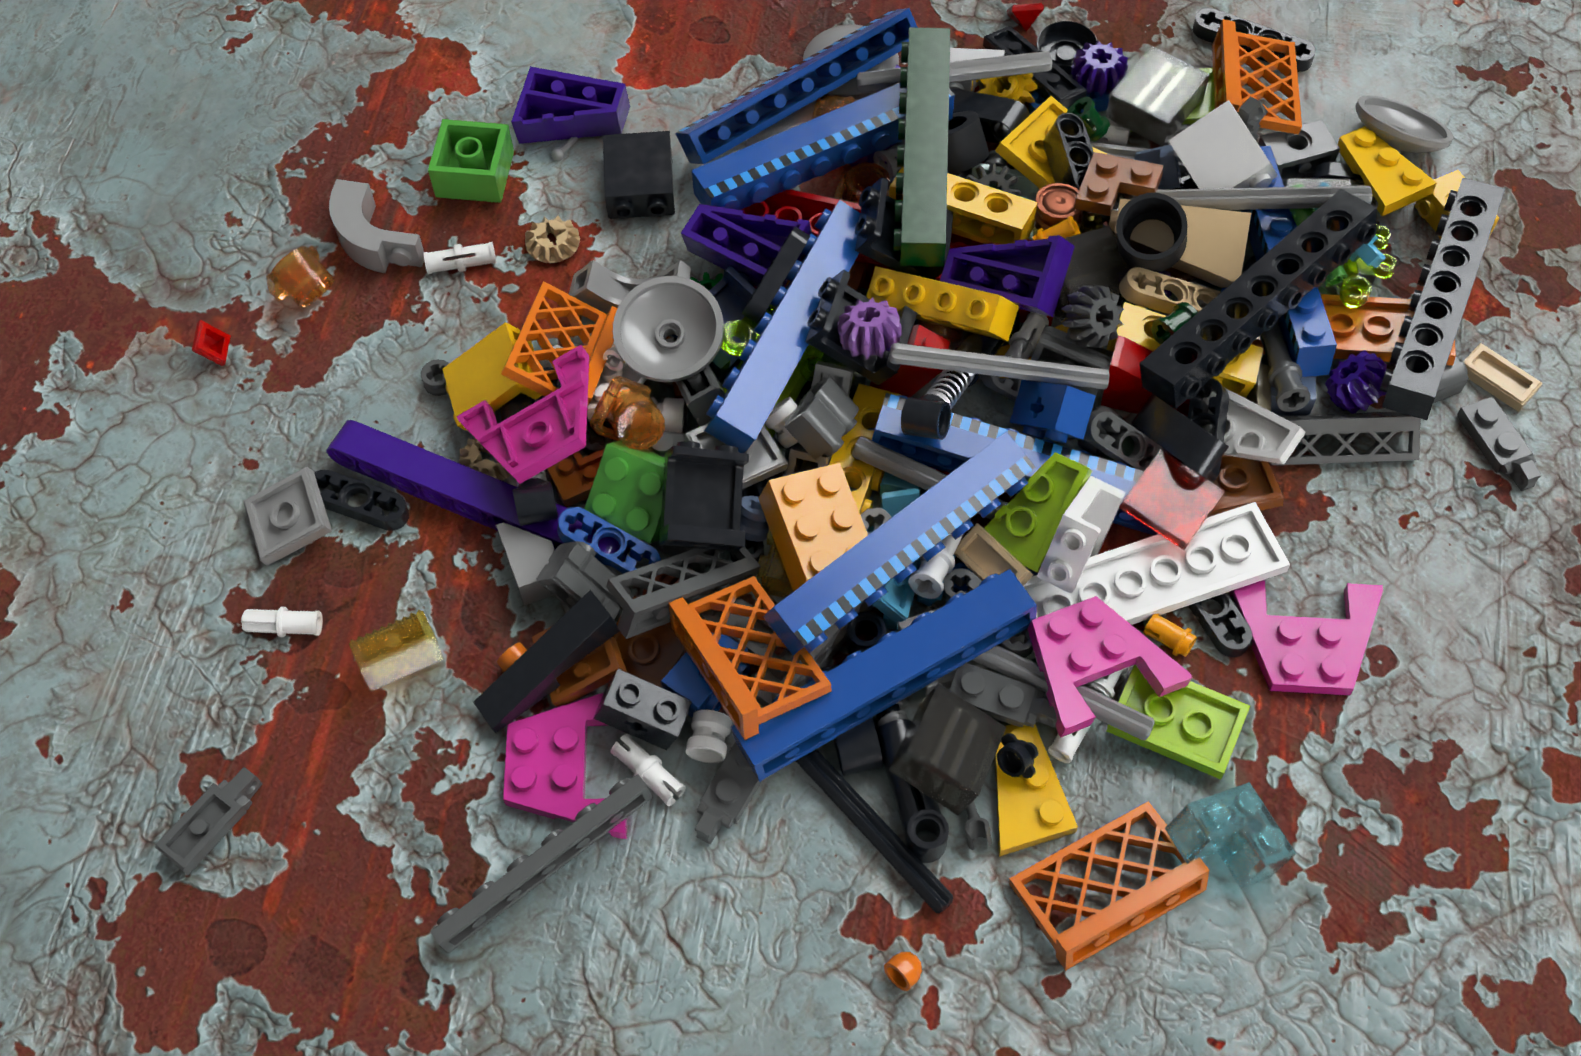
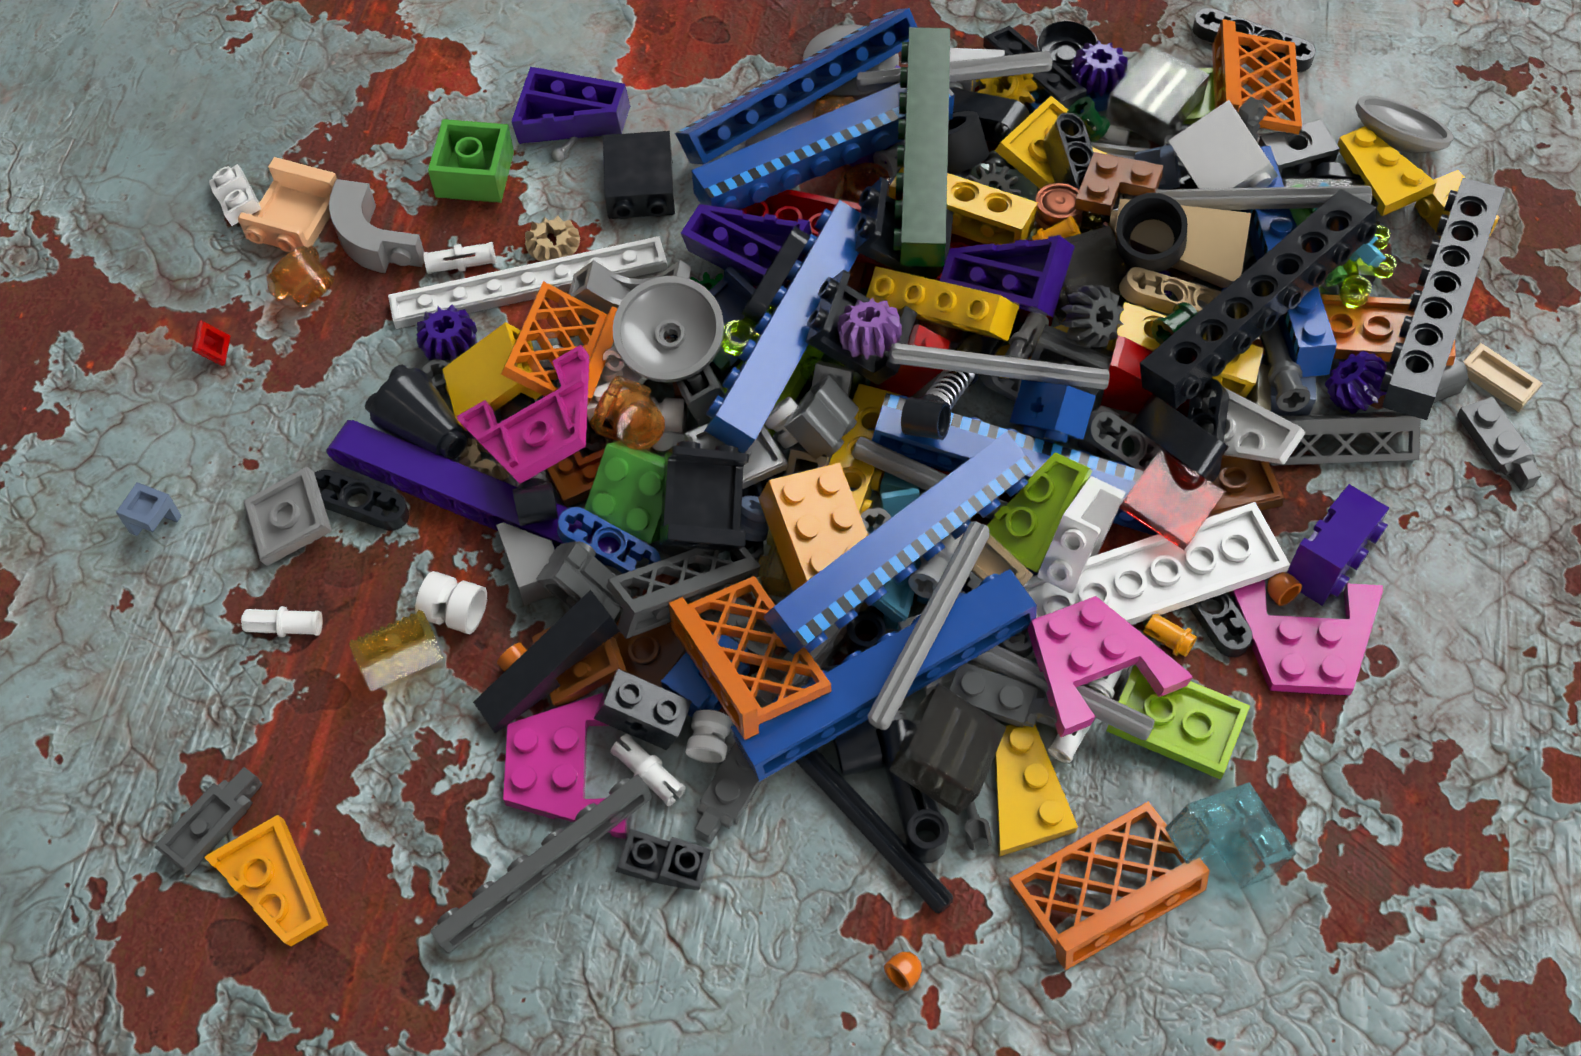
black plate [997,733,1038,778] -> none
red slope [1007,3,1044,32] -> none
none -> sand blue panel [116,482,182,536]
none -> light orange wing [204,815,328,946]
none -> white slope [209,164,261,226]
none -> light nougat panel [238,157,337,255]
none -> black cone [365,364,468,460]
none -> white tile [388,236,668,329]
none -> white wheel [415,571,487,634]
none -> dark purple gear [416,304,477,361]
none -> black slope [615,829,711,891]
none -> light grey axle [868,521,989,730]
none -> orange hinge [1267,572,1302,606]
none -> dark purple wedge [1286,484,1389,606]

